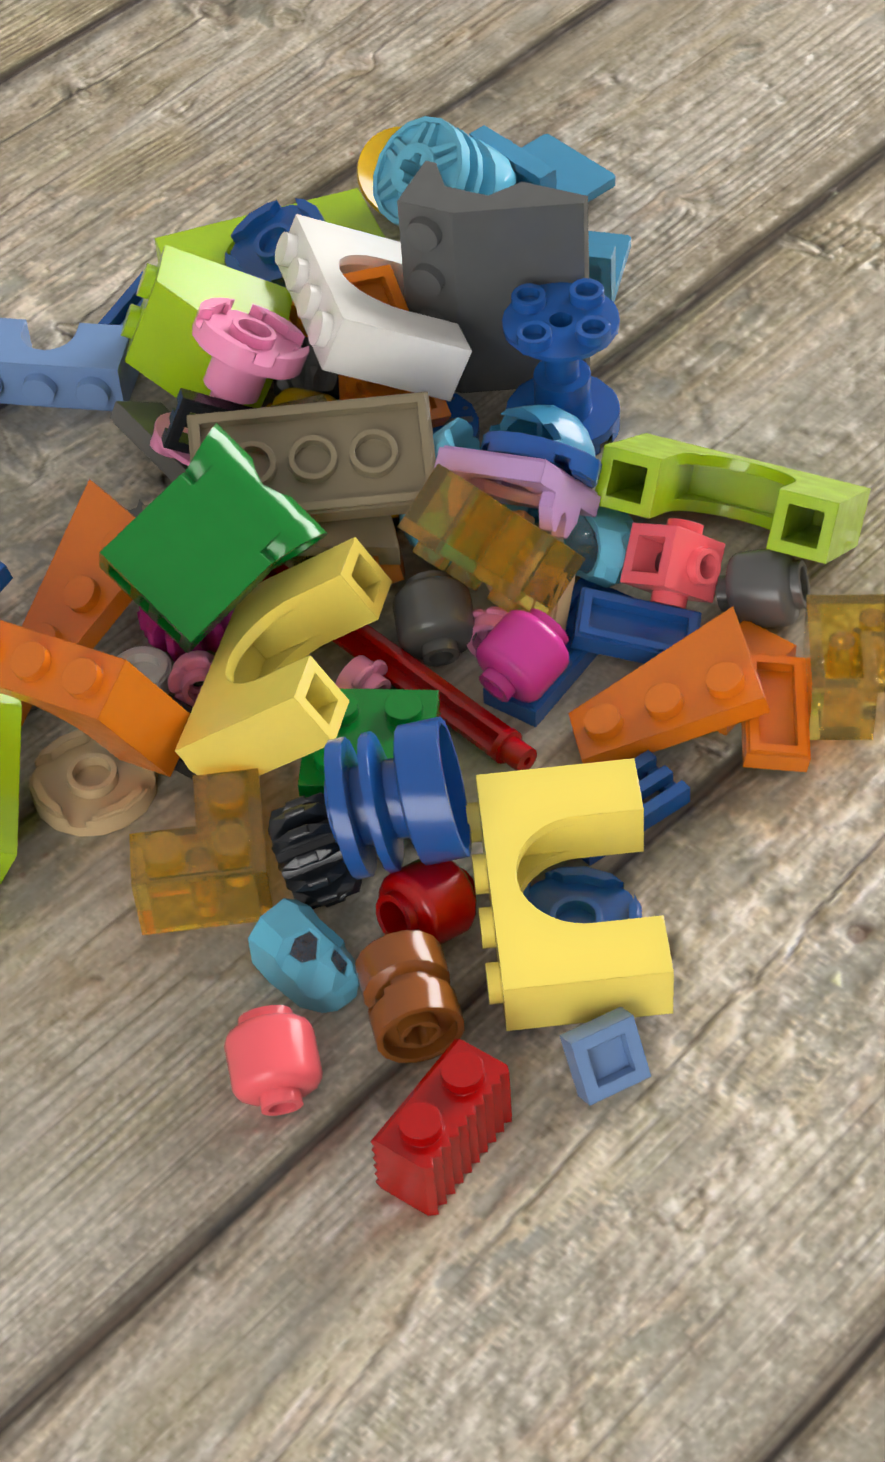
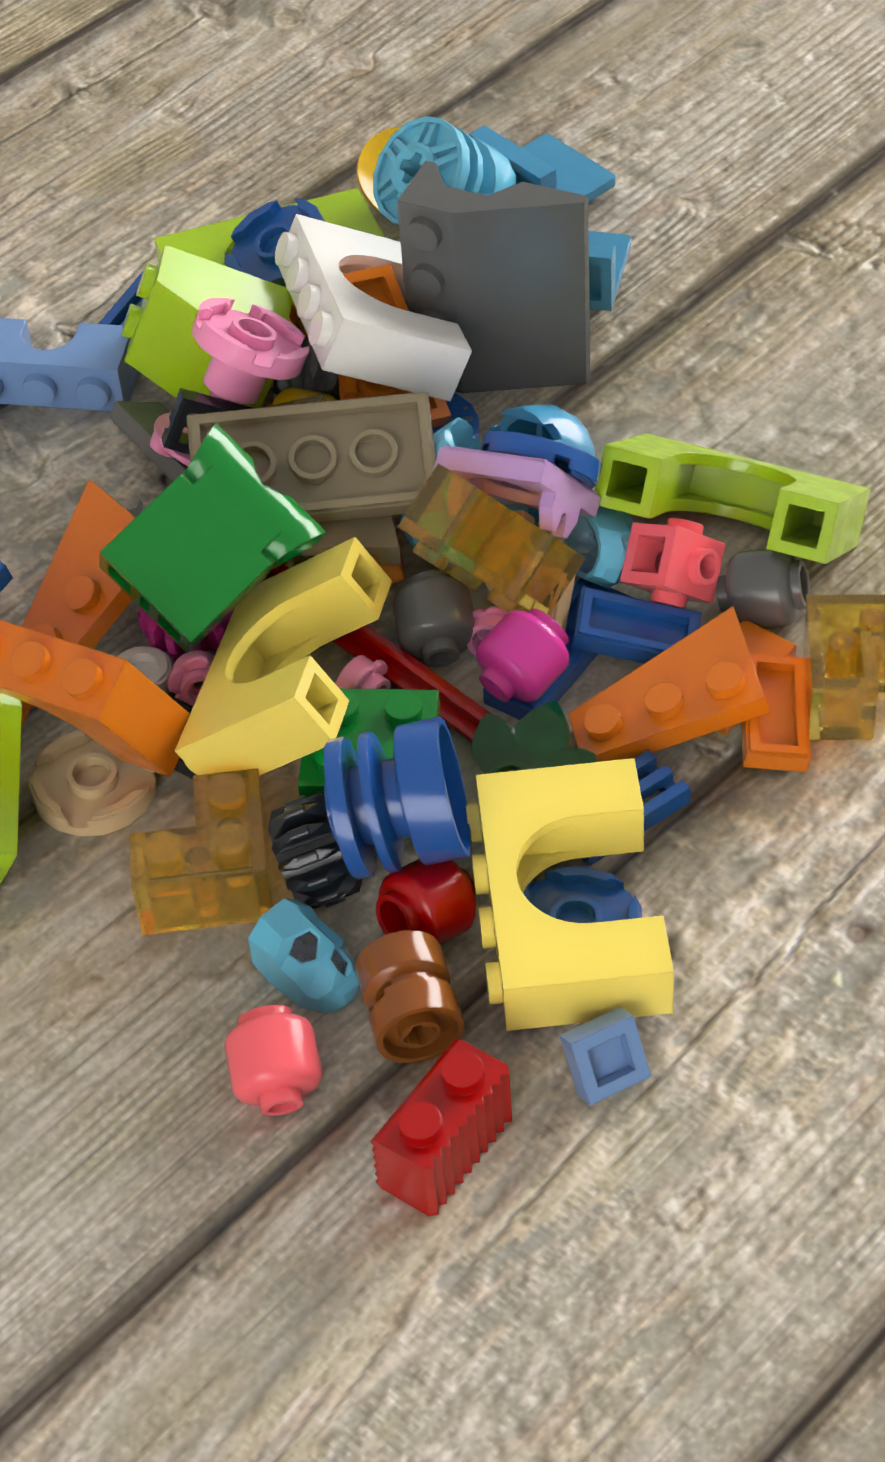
blue piece [502,278,620,456] -> none
none -> dark green plate [472,701,597,774]

